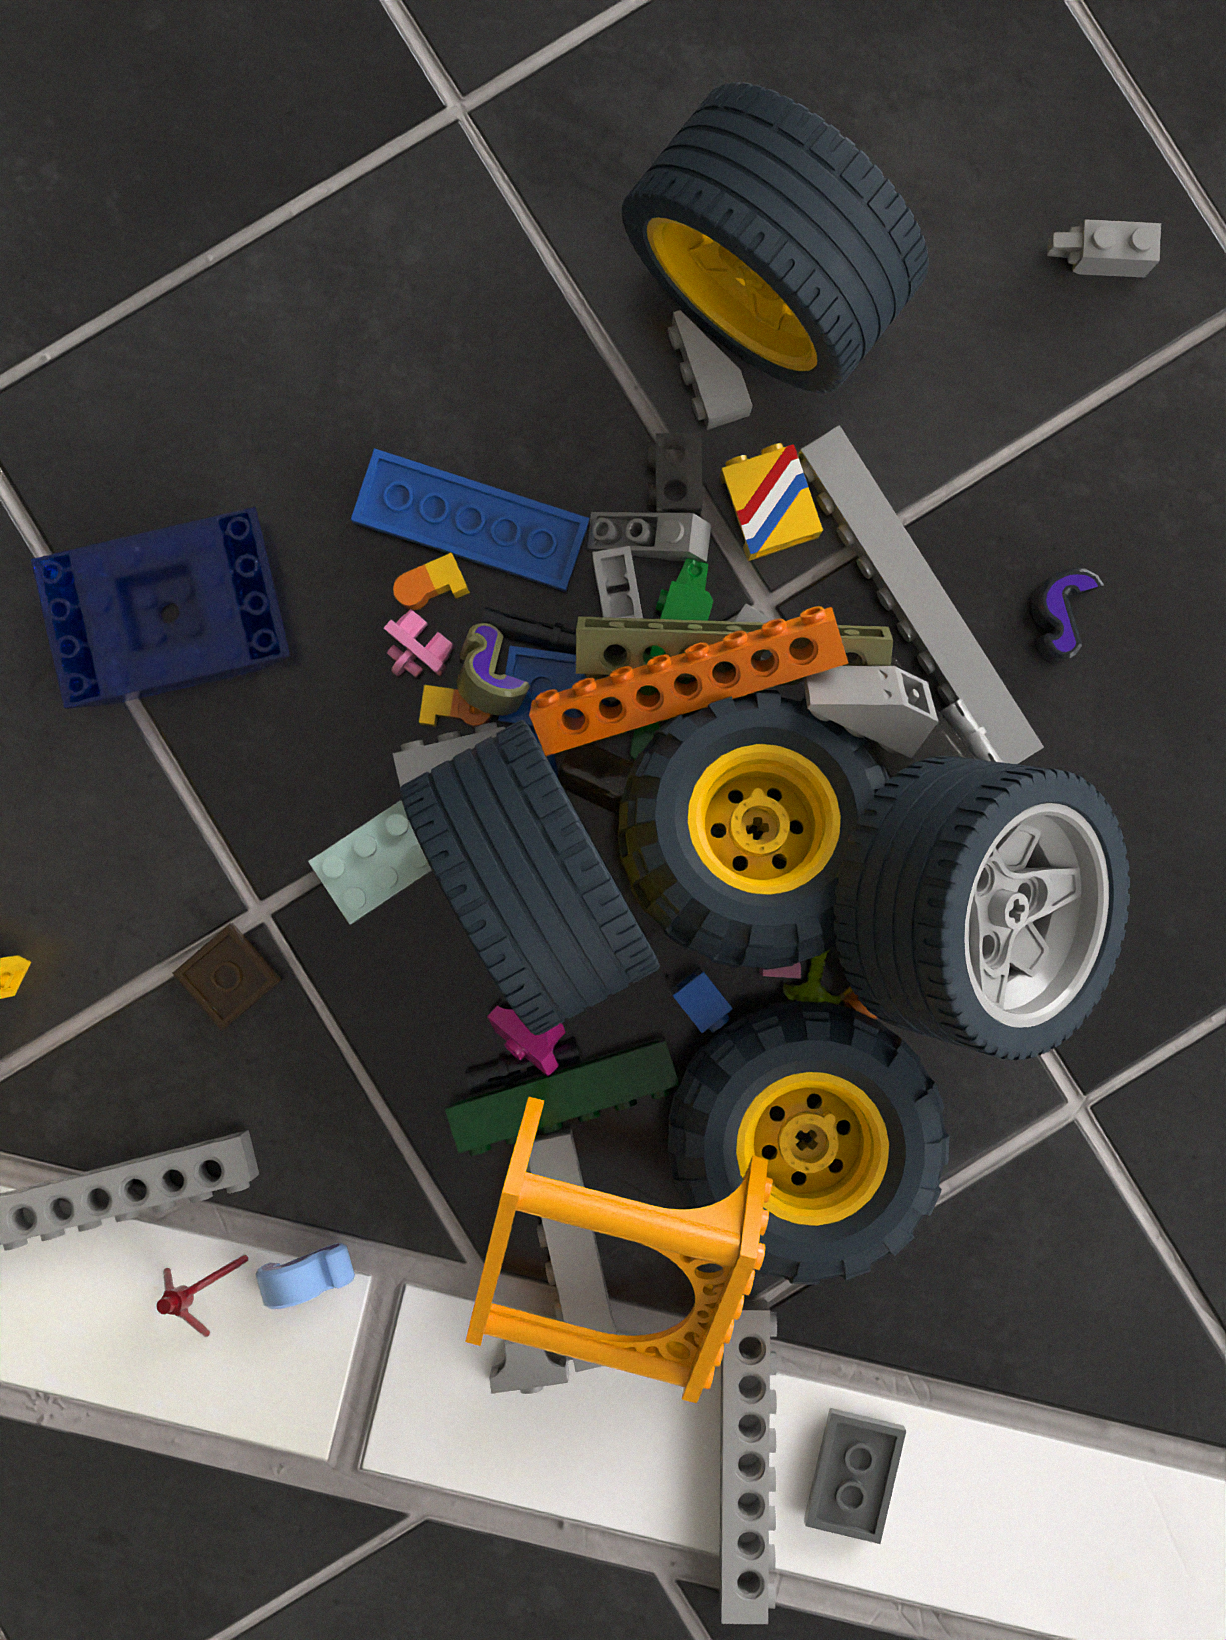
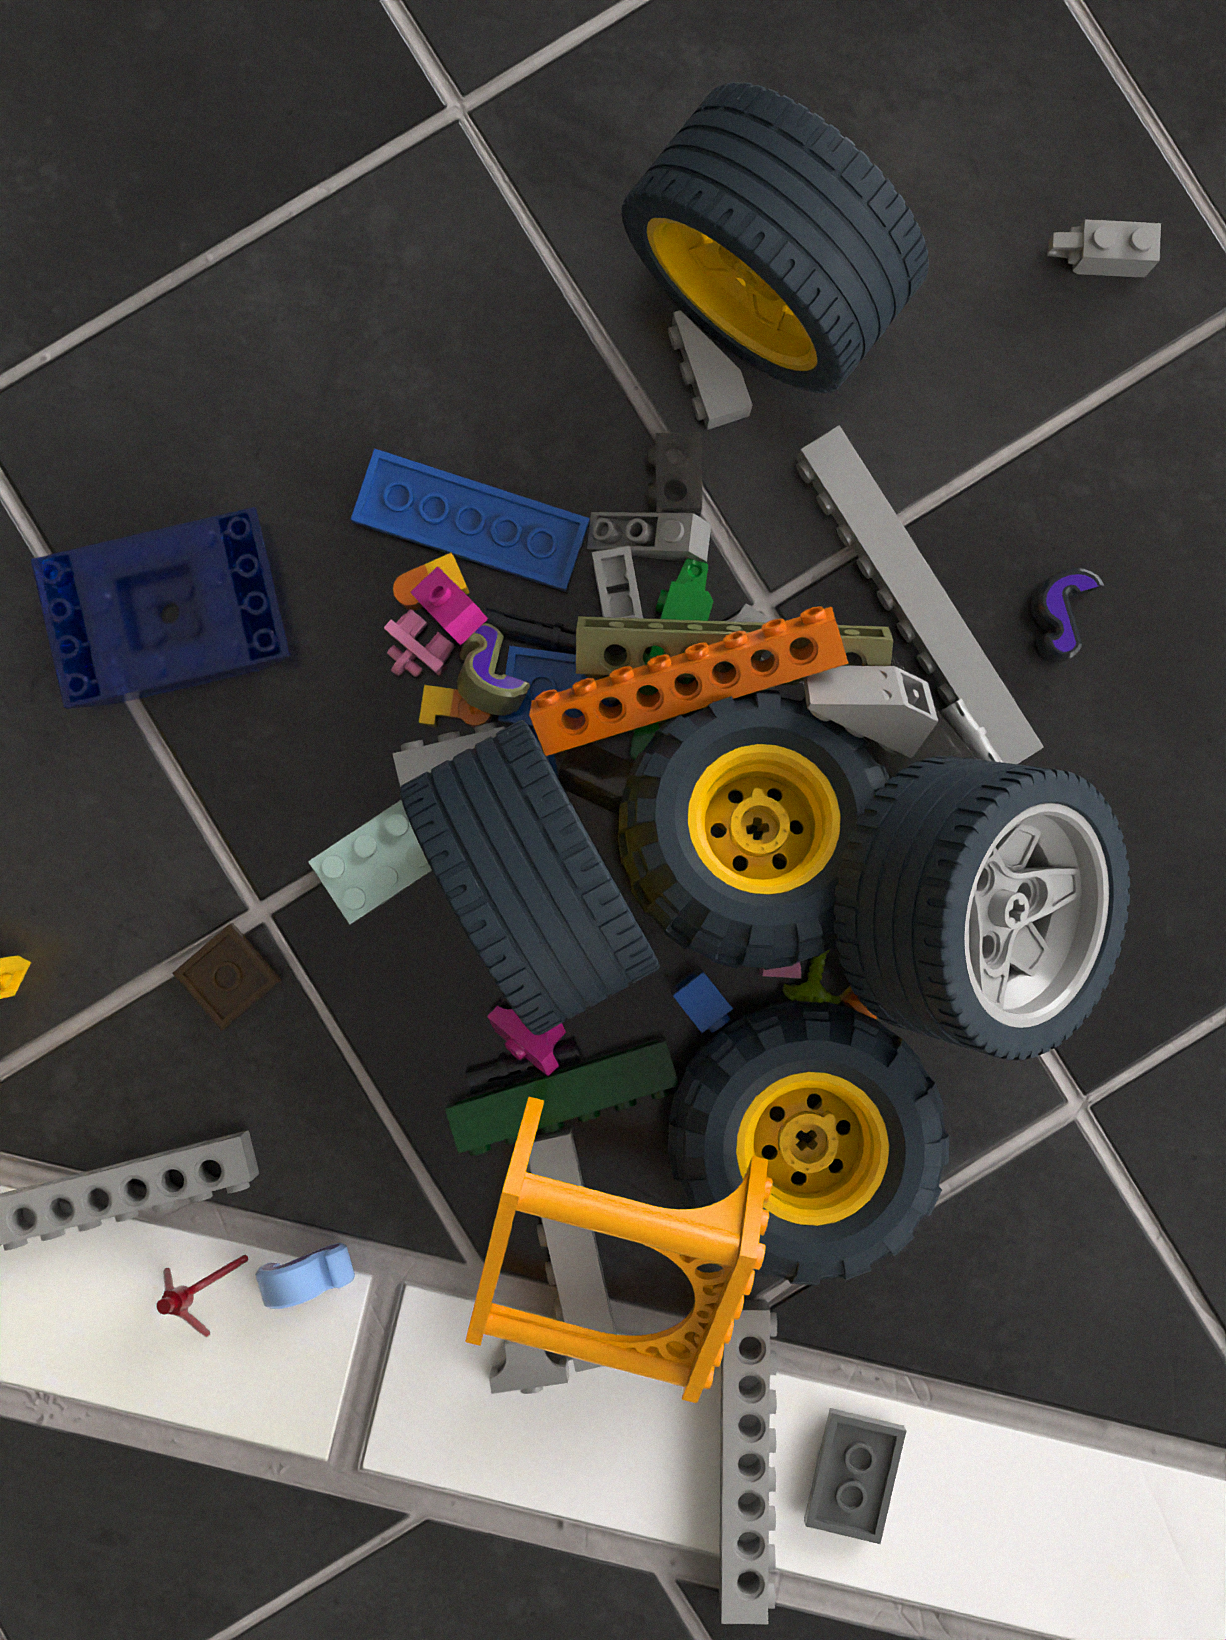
panel [719,443,823,561] -> none
none -> dark pink brick [410,566,488,645]

